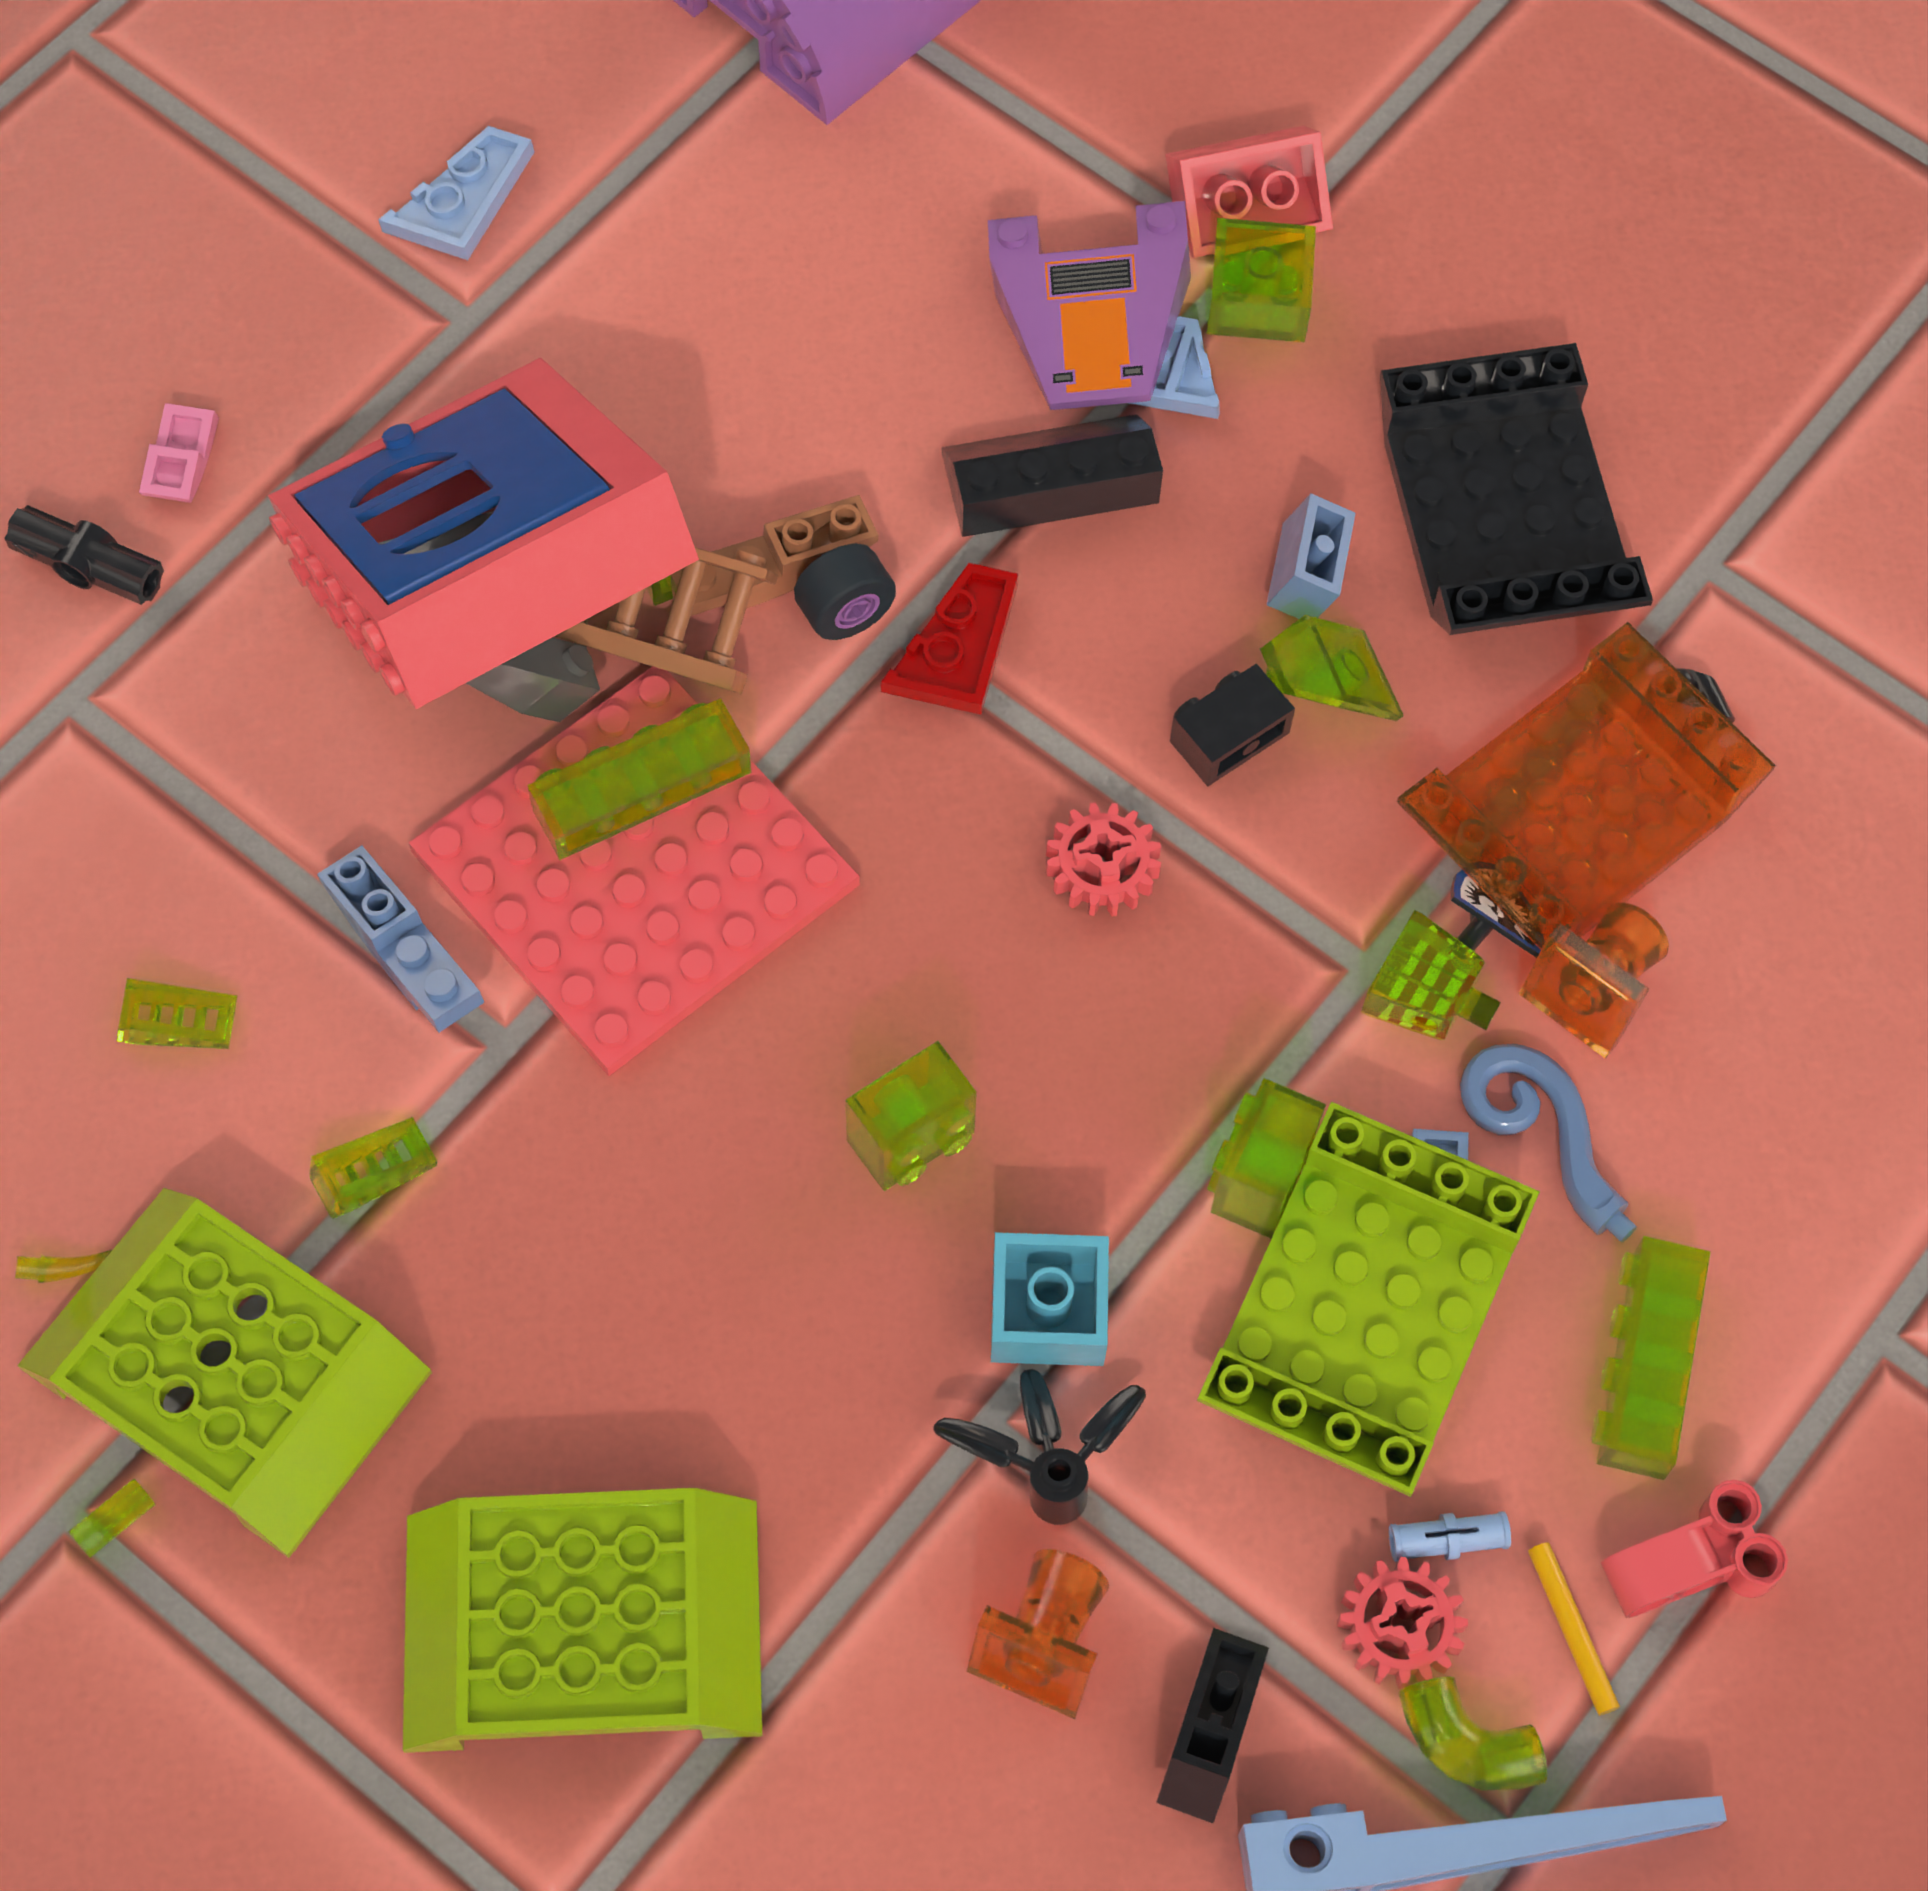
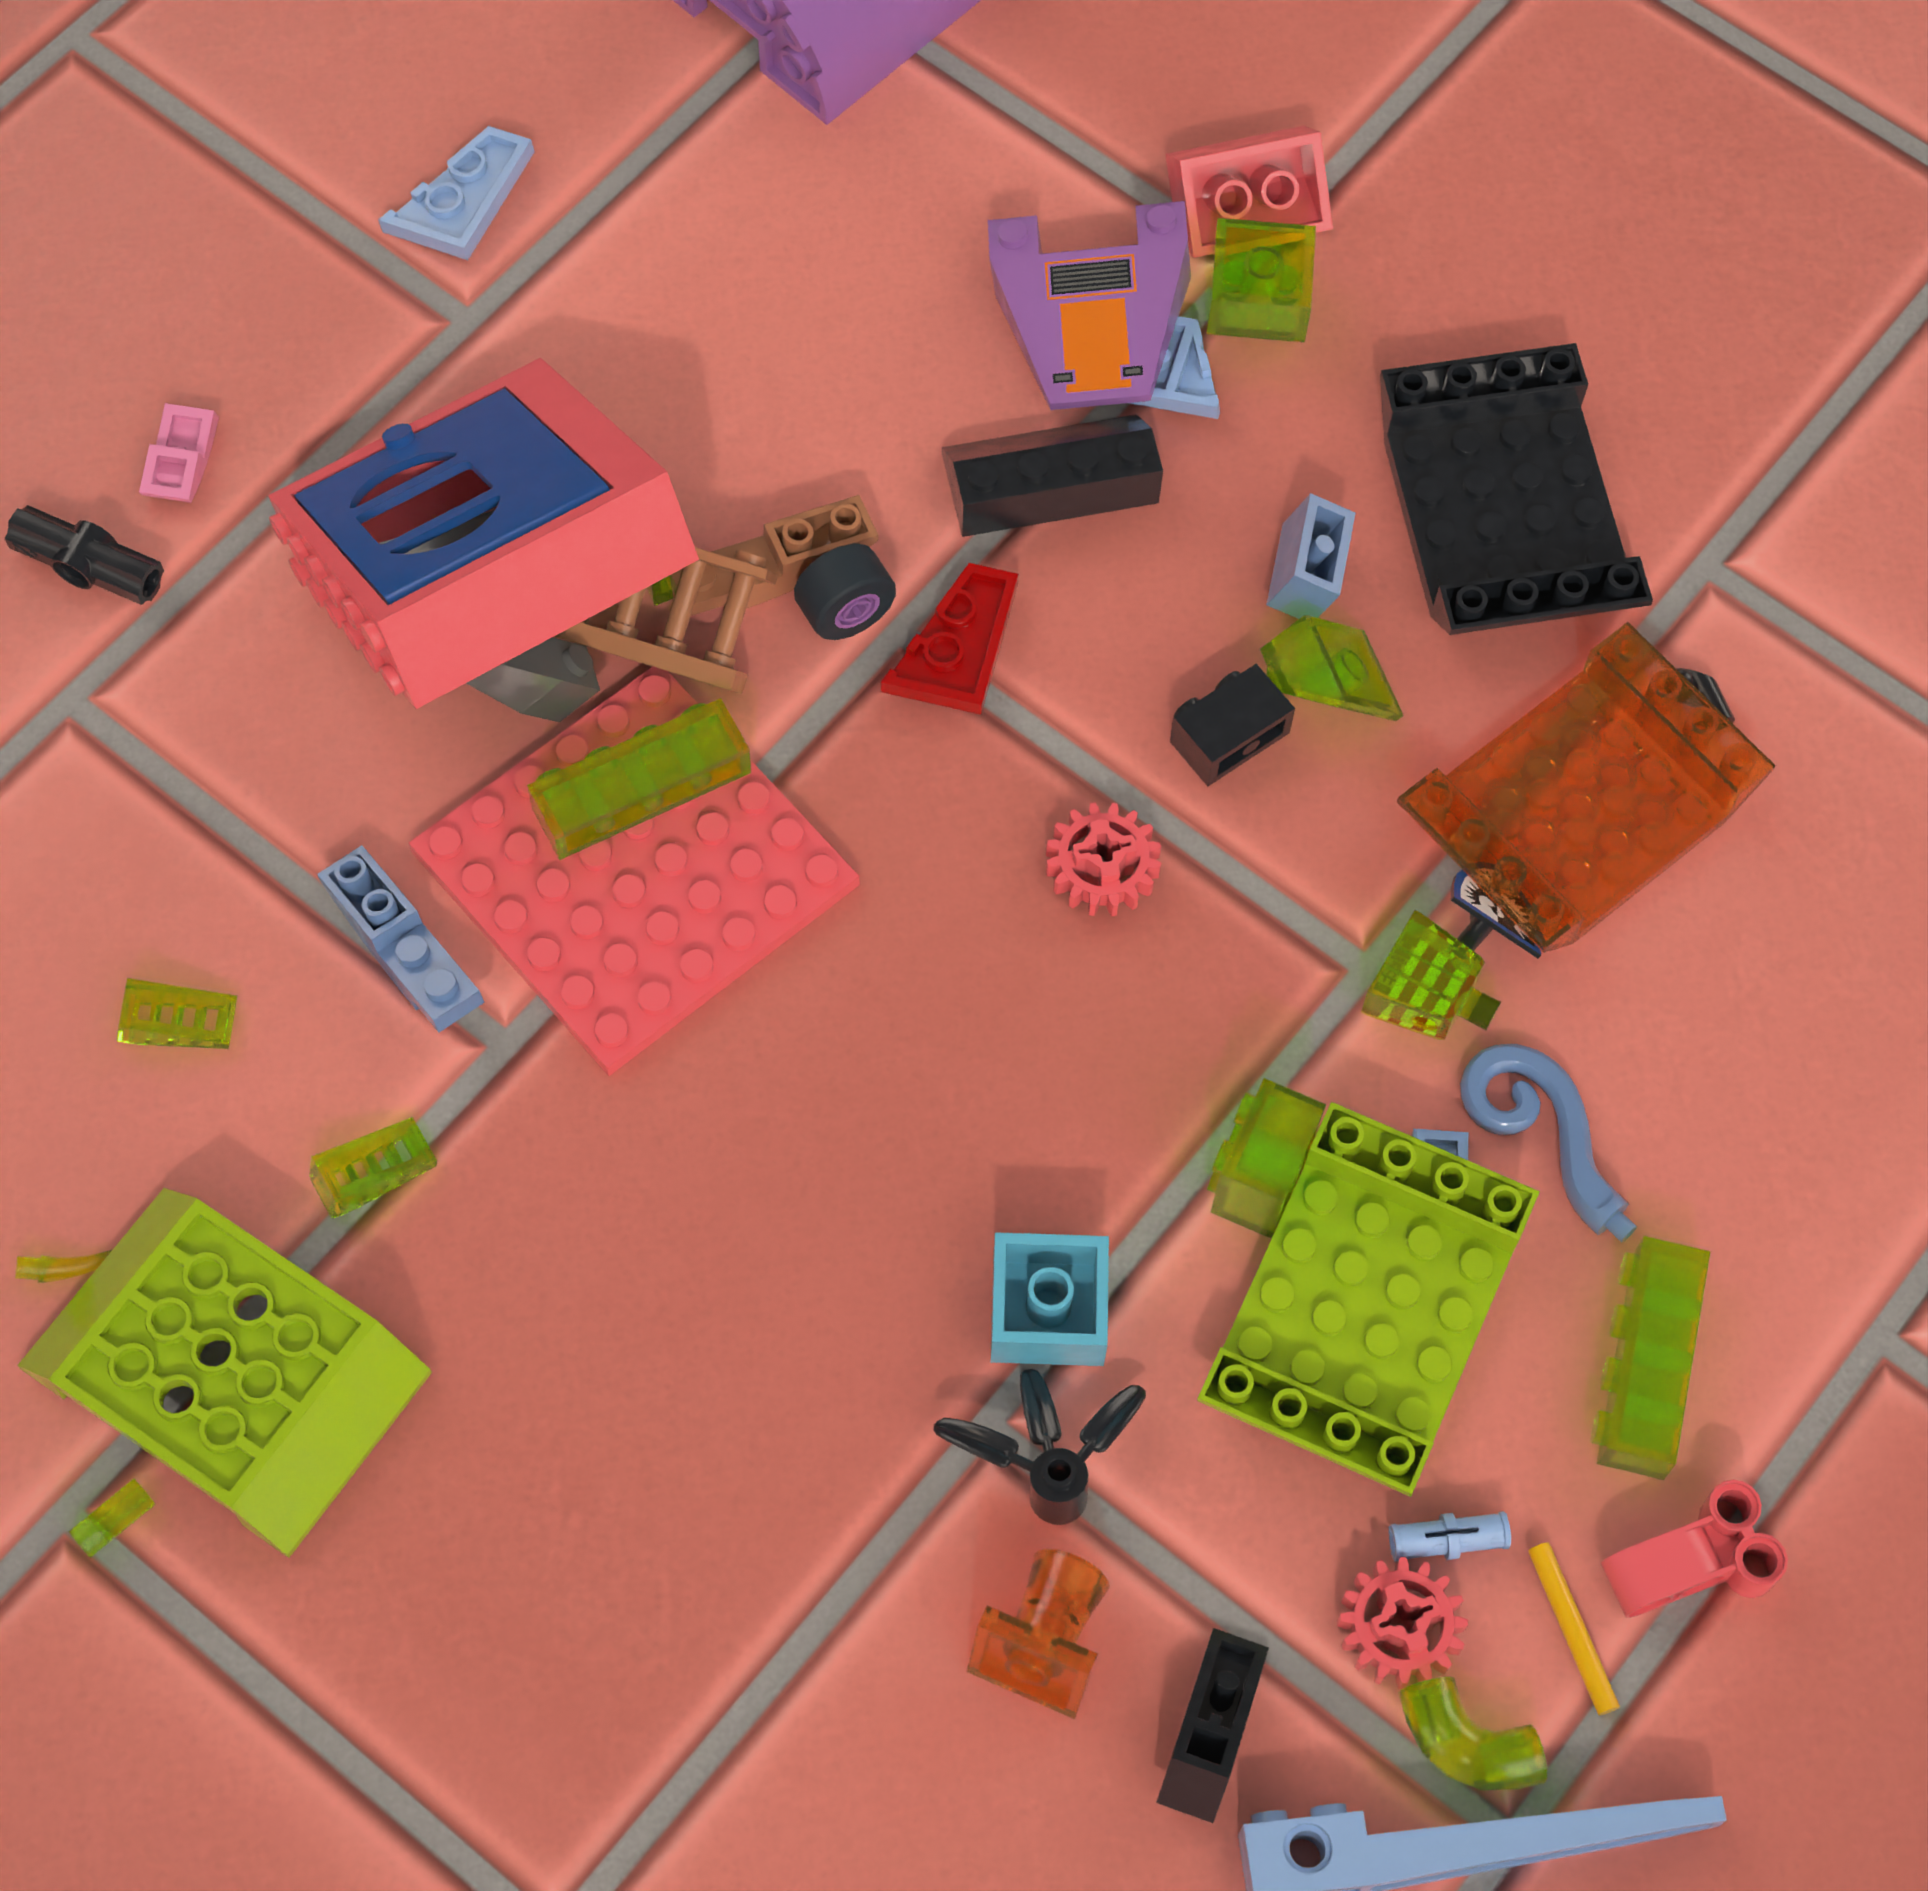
lime slope [403,1488,763,1753] -> none
clear neon green brick [845,1041,977,1191] -> none
clear orange plant [1518,902,1669,1059] -> none

